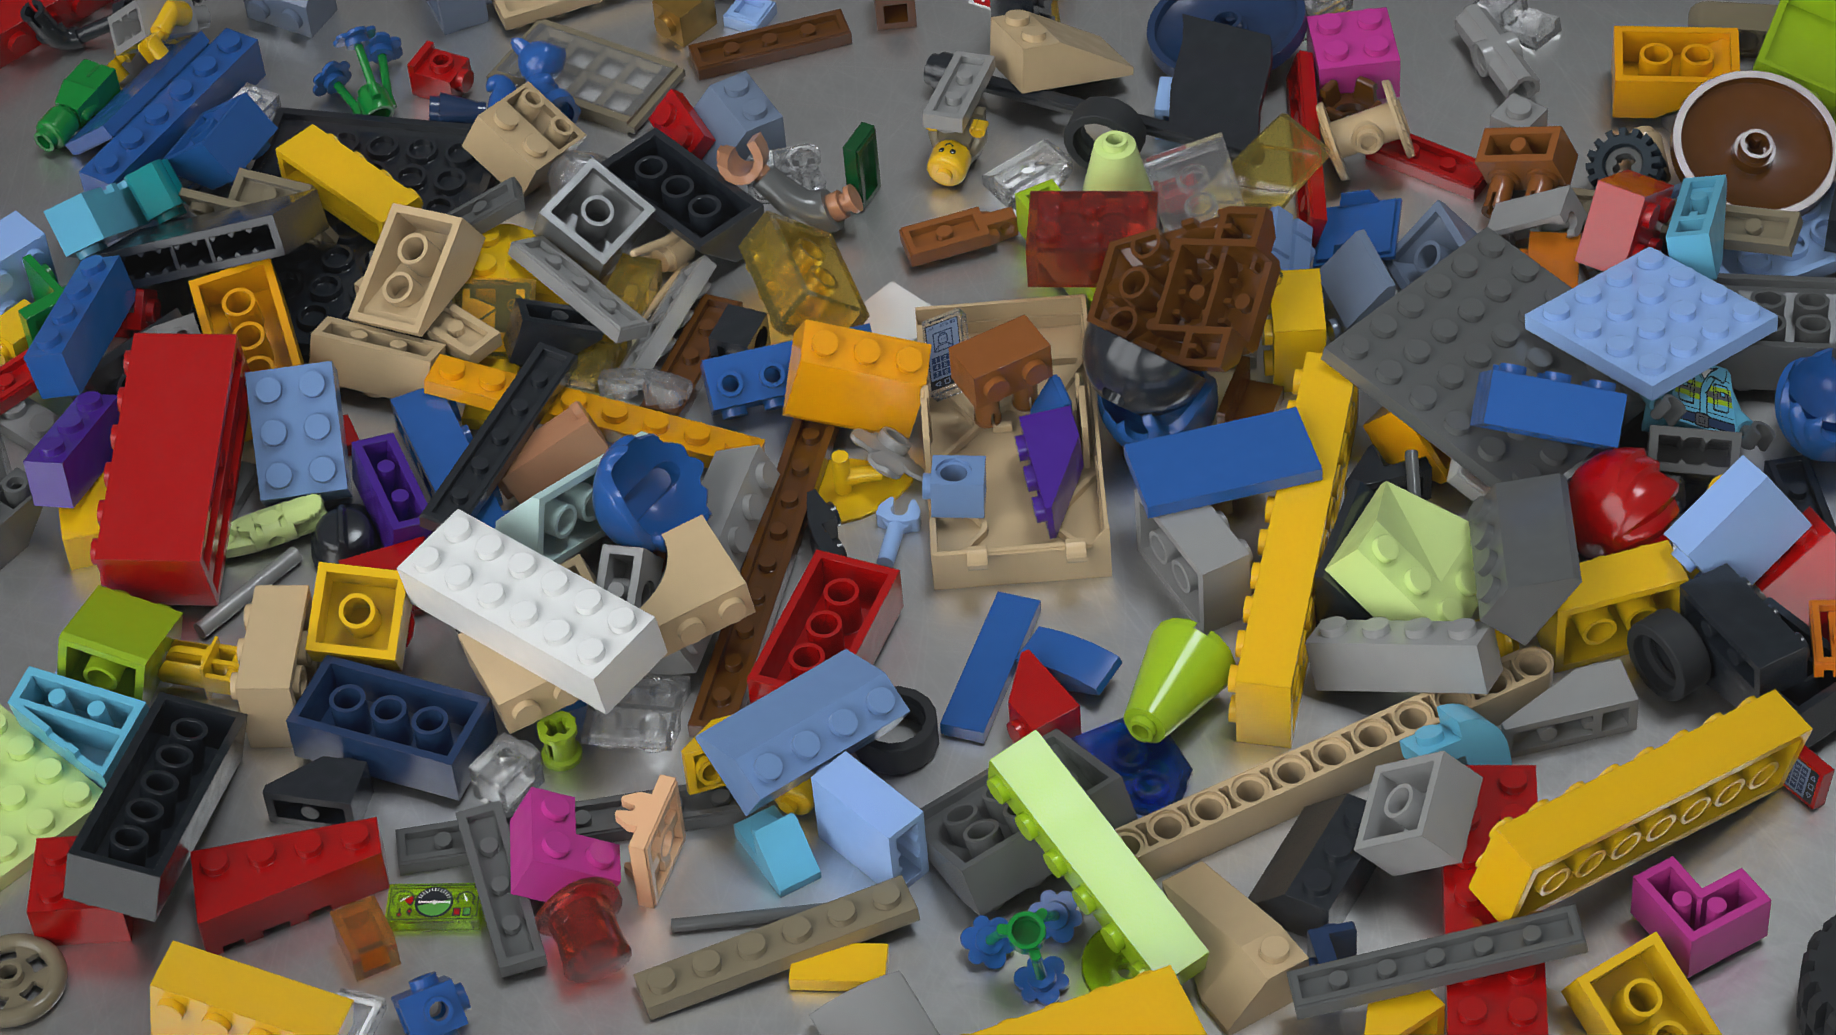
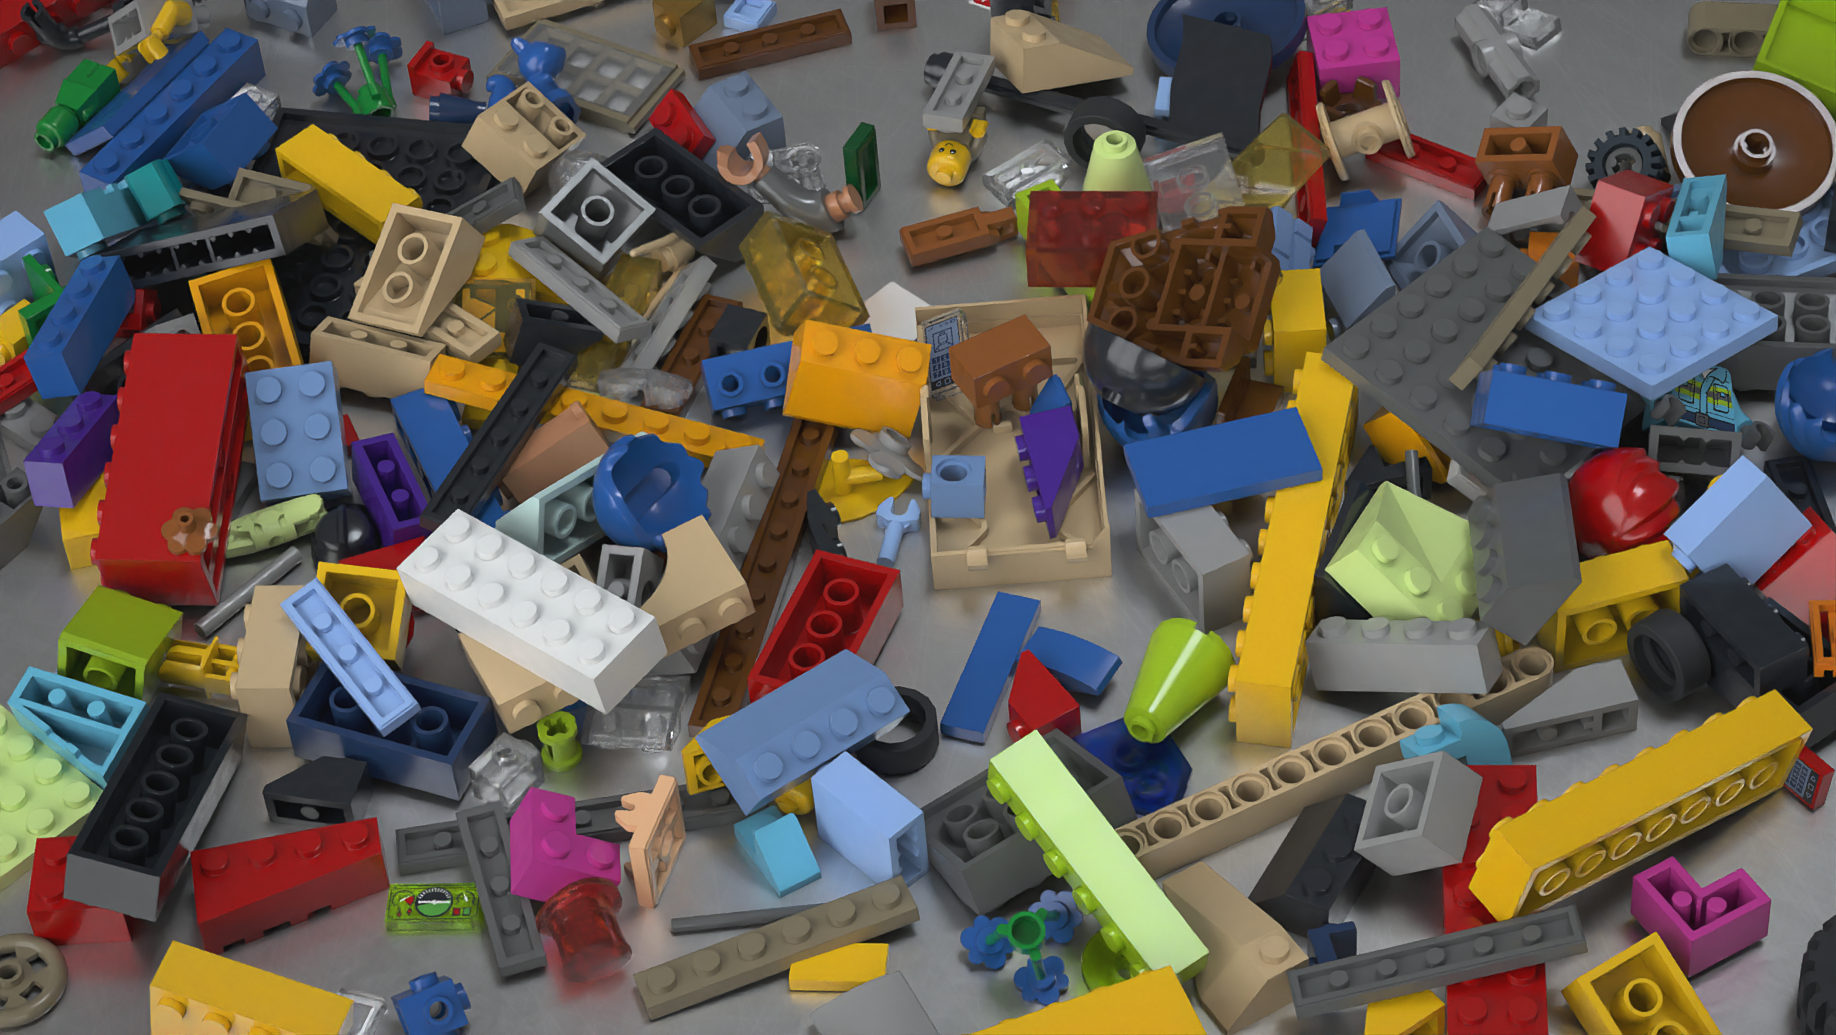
clear orange brick [330,895,401,982] -> none
light orange slope [1611,26,1740,118] -> none
none -> dark orange plant [161,507,218,556]
none -> light blue tile [280,577,421,737]
none -> dark tan plate [1448,206,1597,390]

